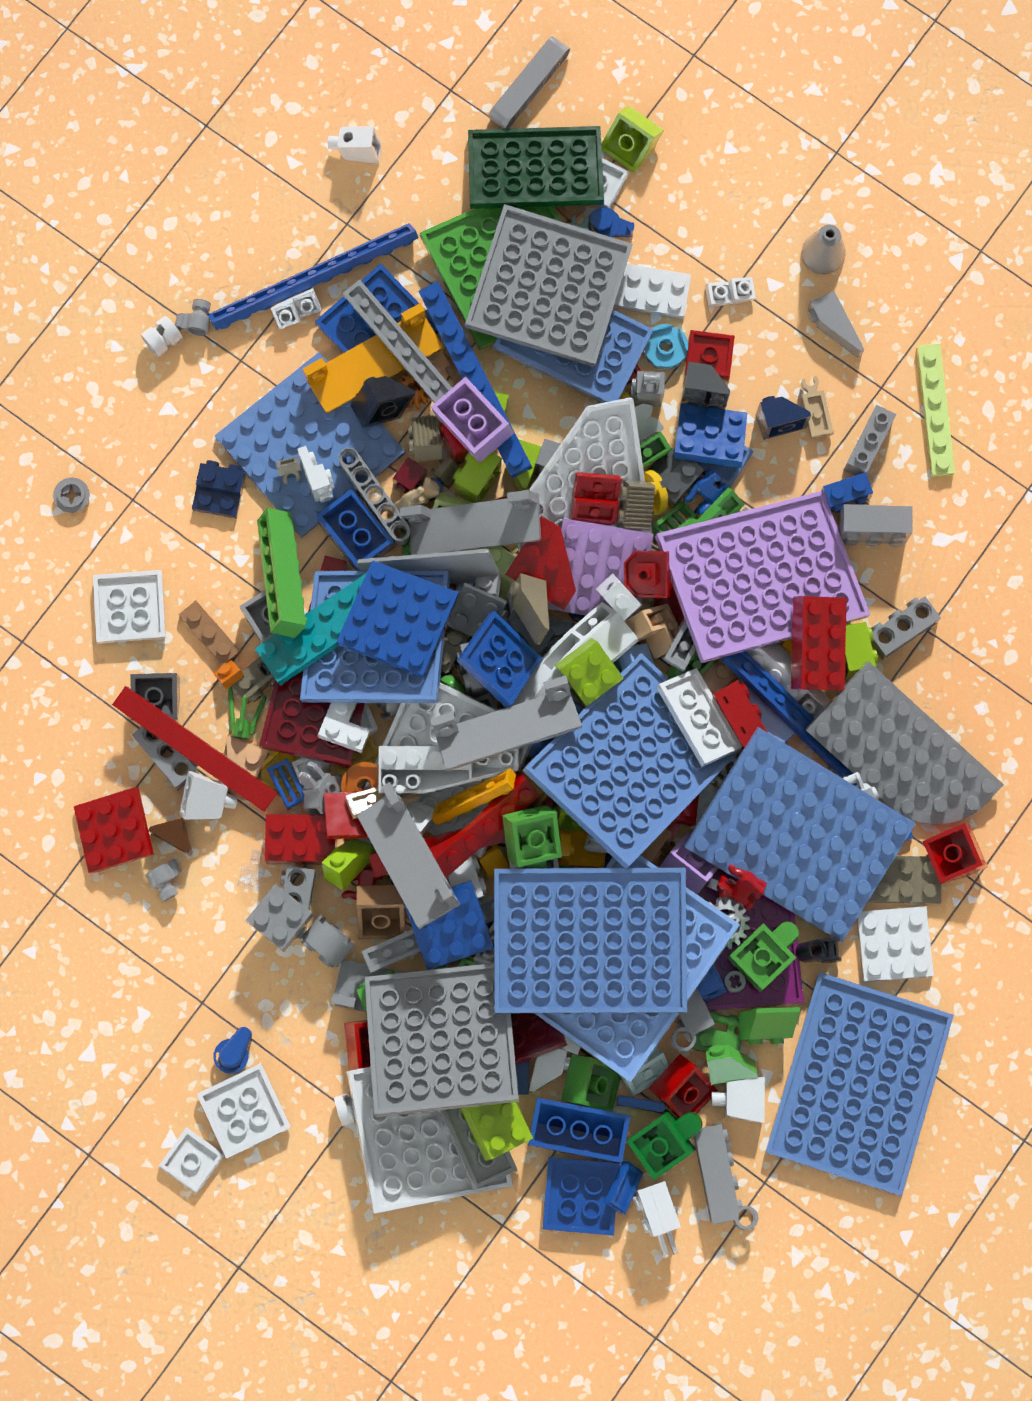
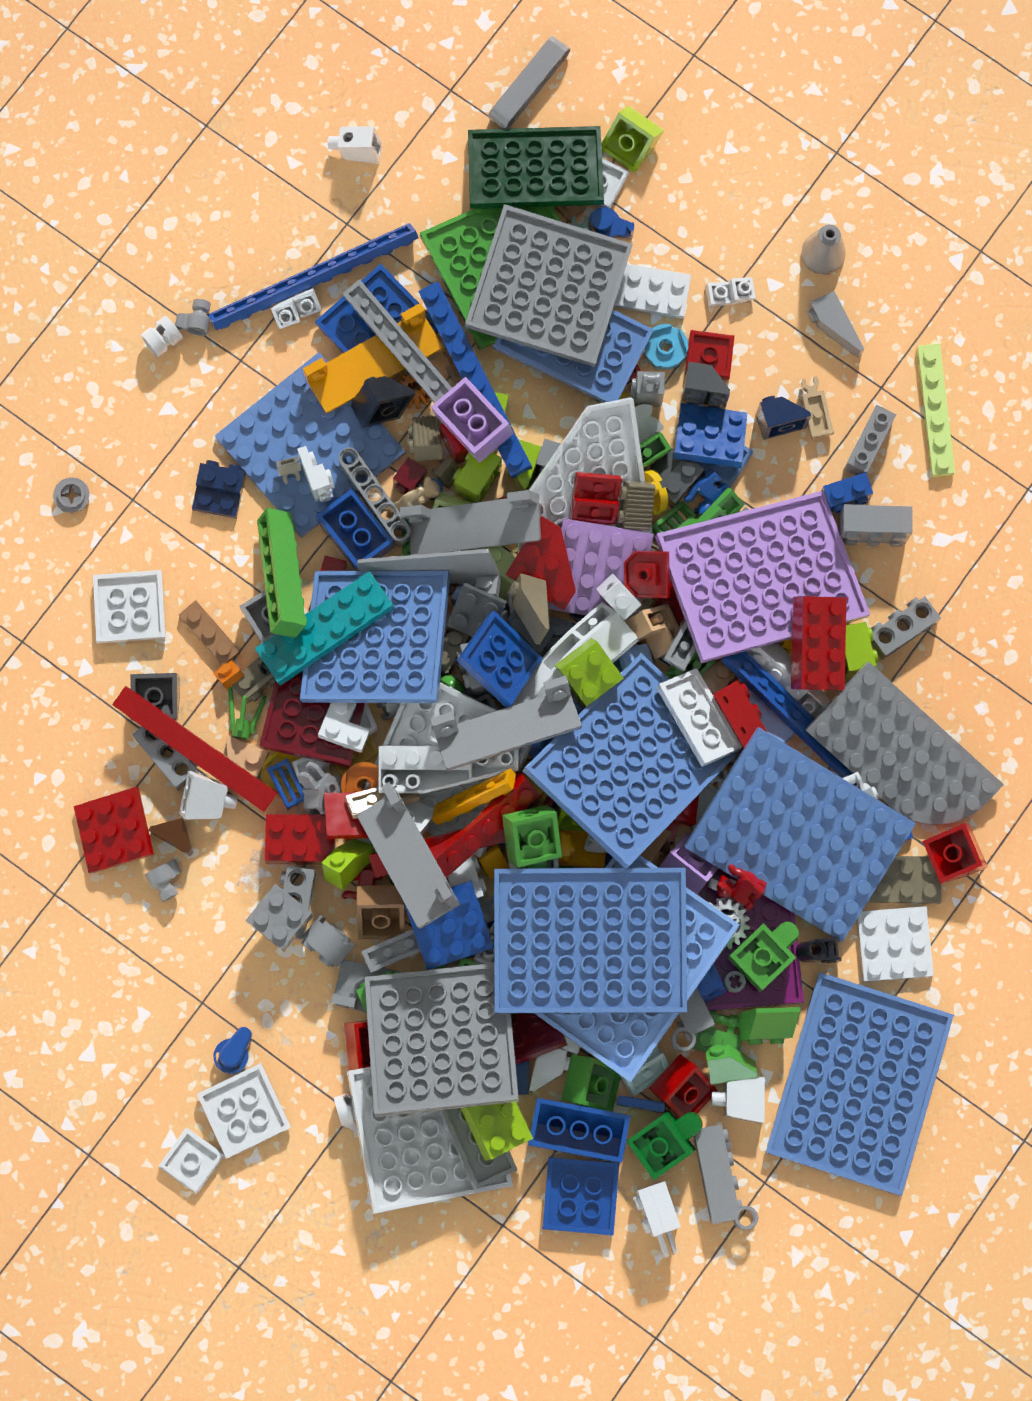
blue plate [336,560,459,678] -> none
blue tile [604,1161,644,1215] -> none

